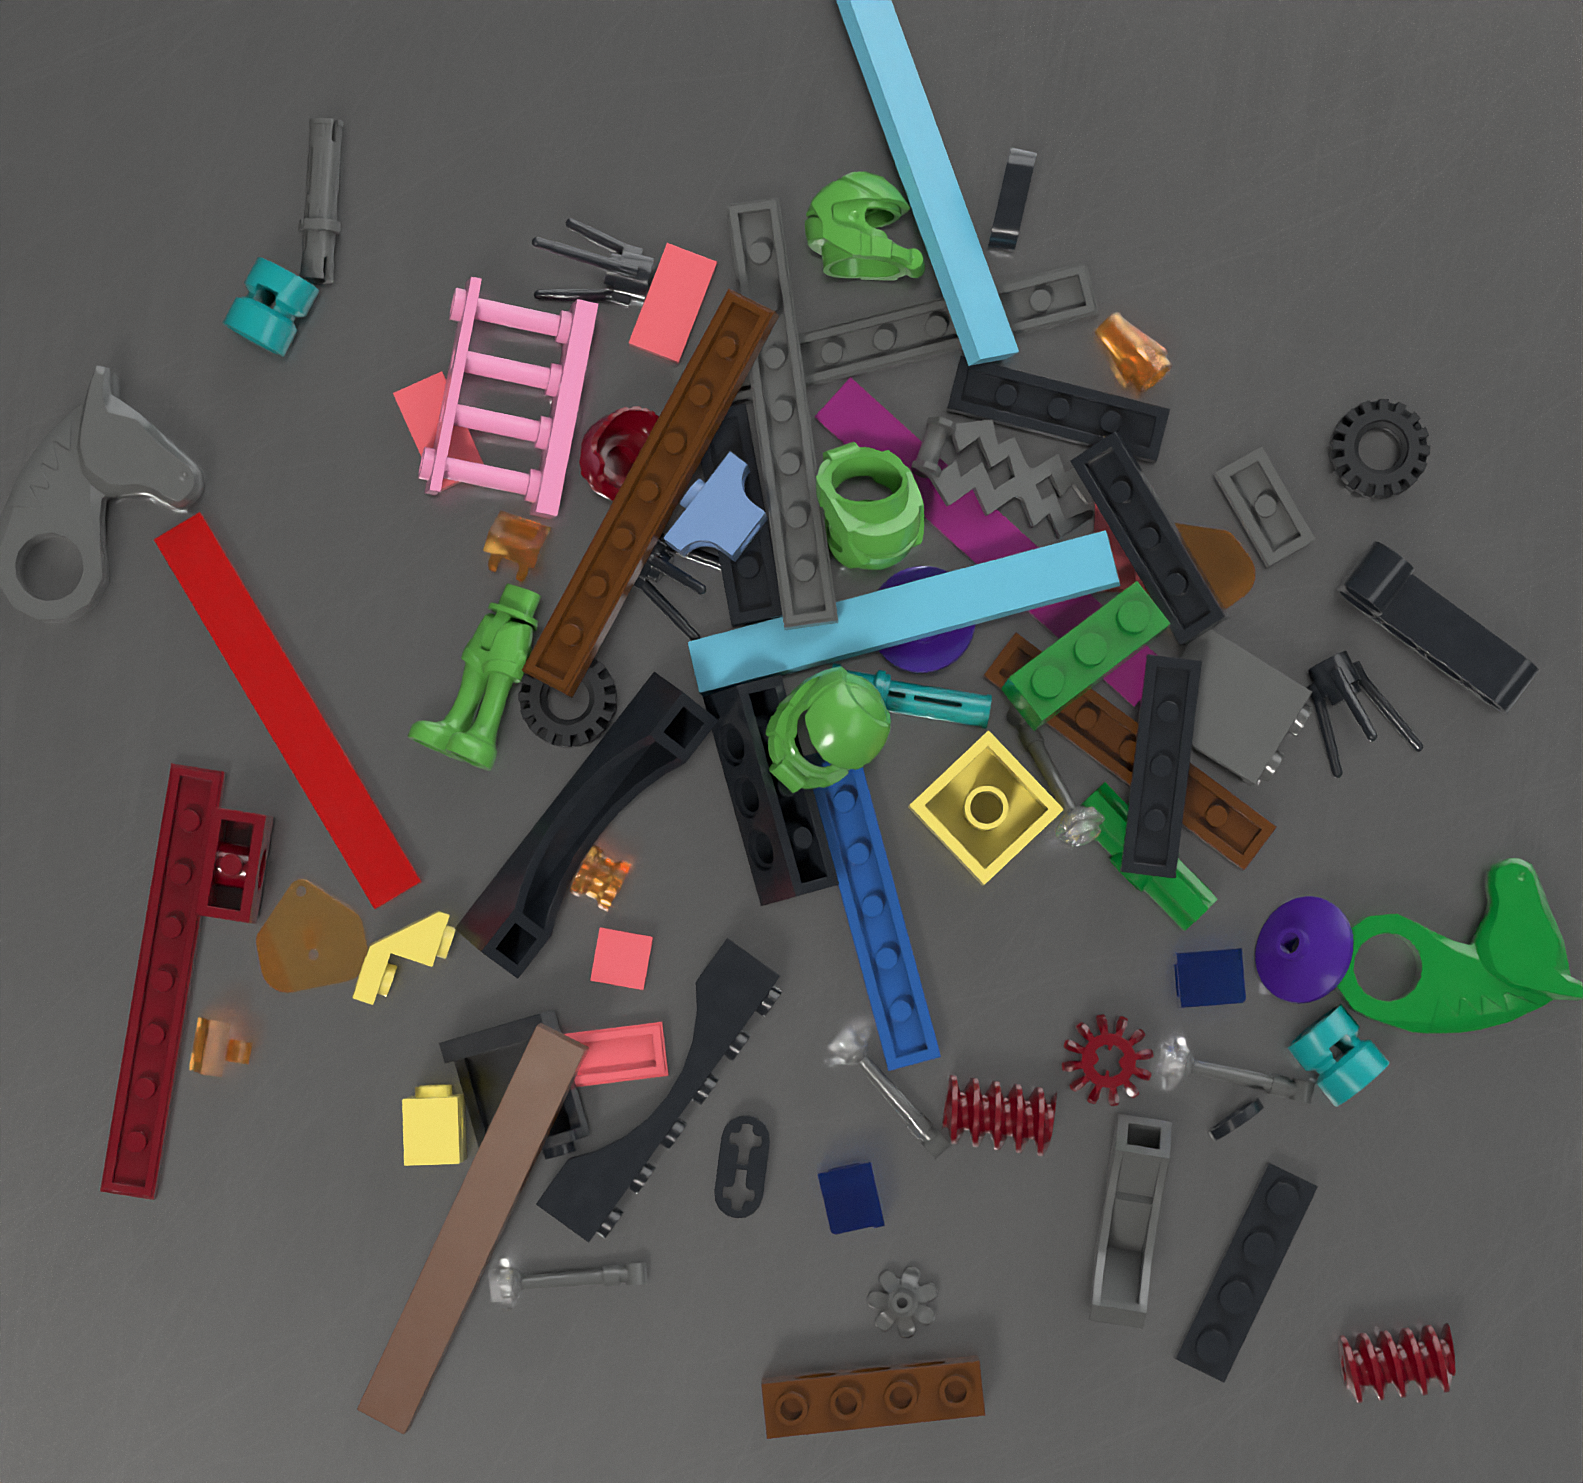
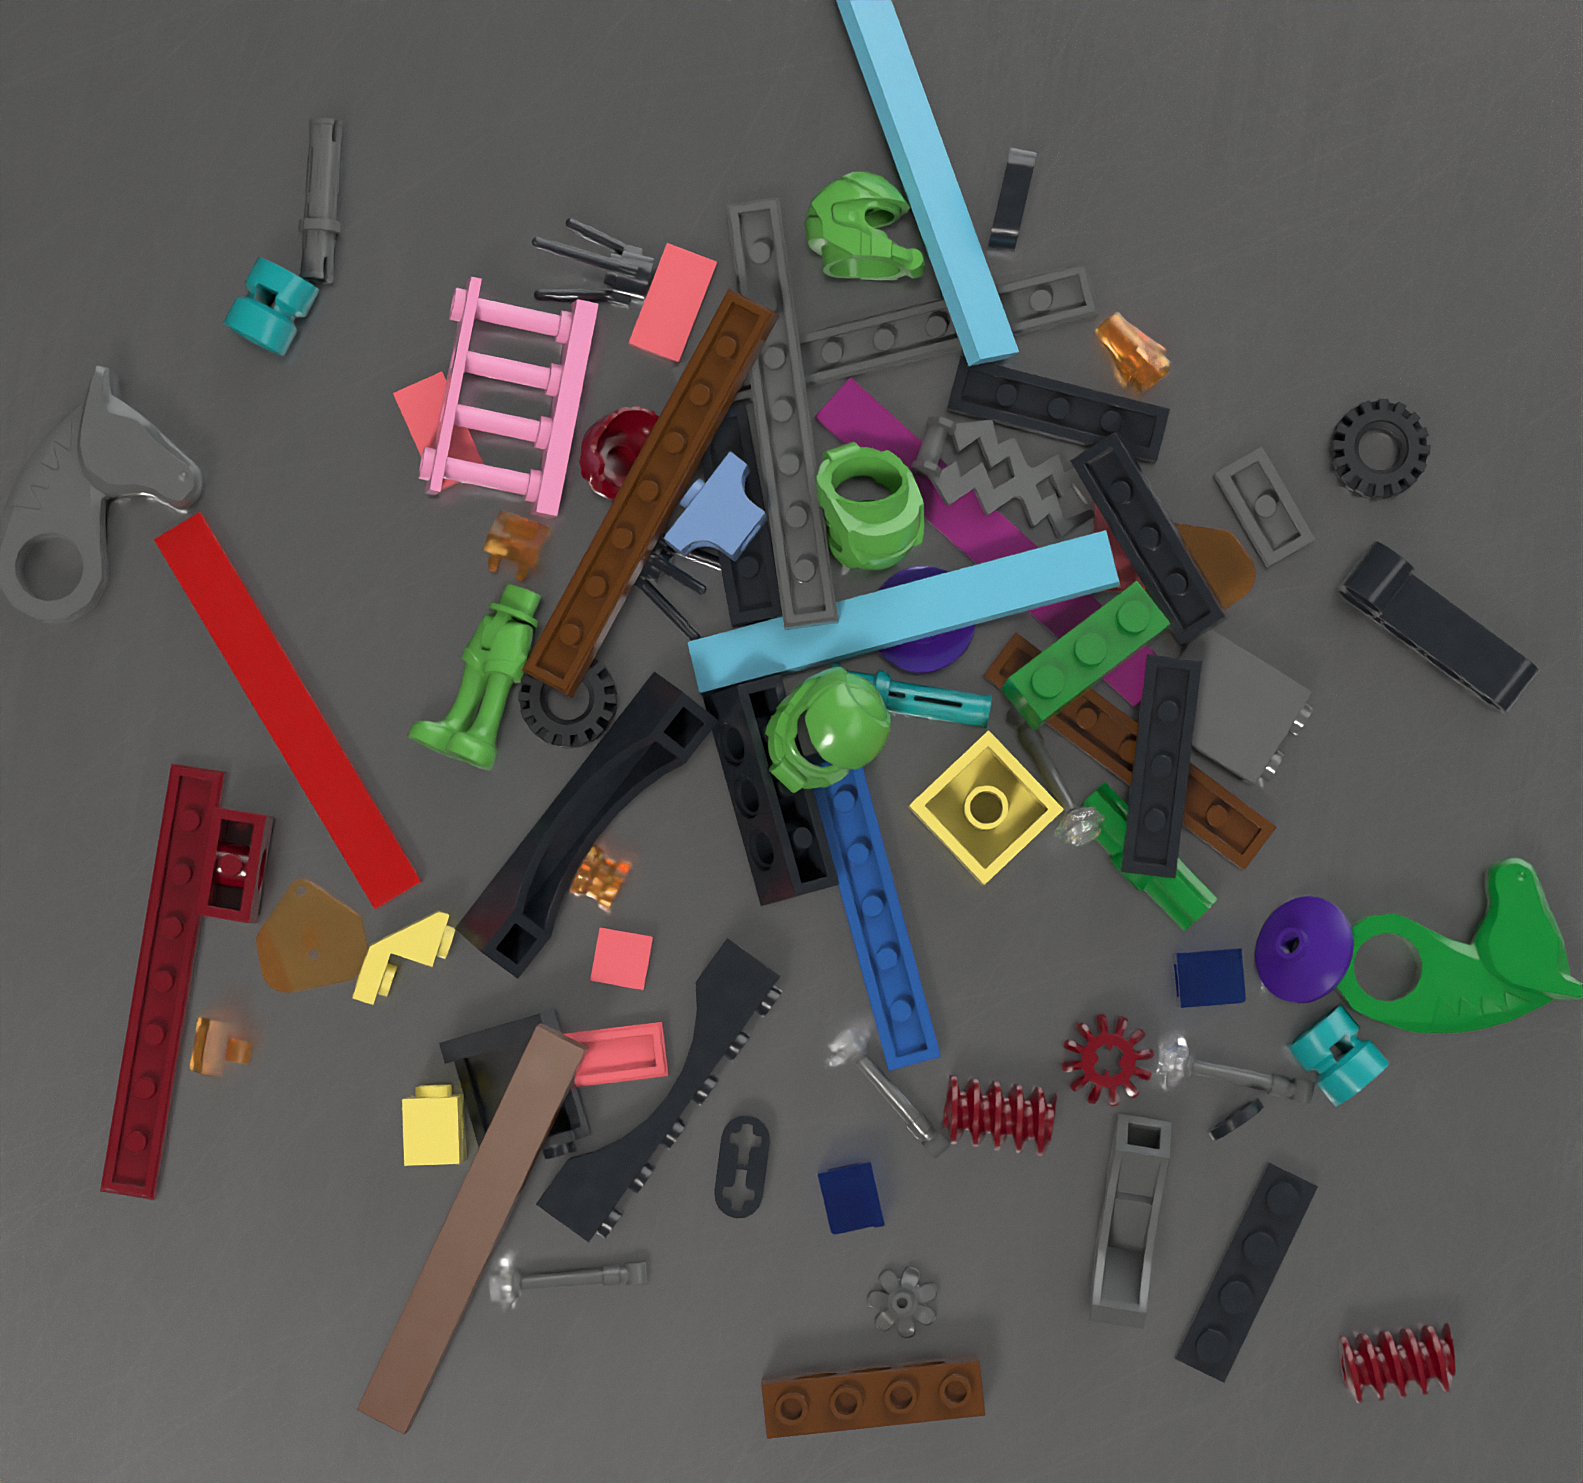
black plant [1306,651,1423,778] -> none

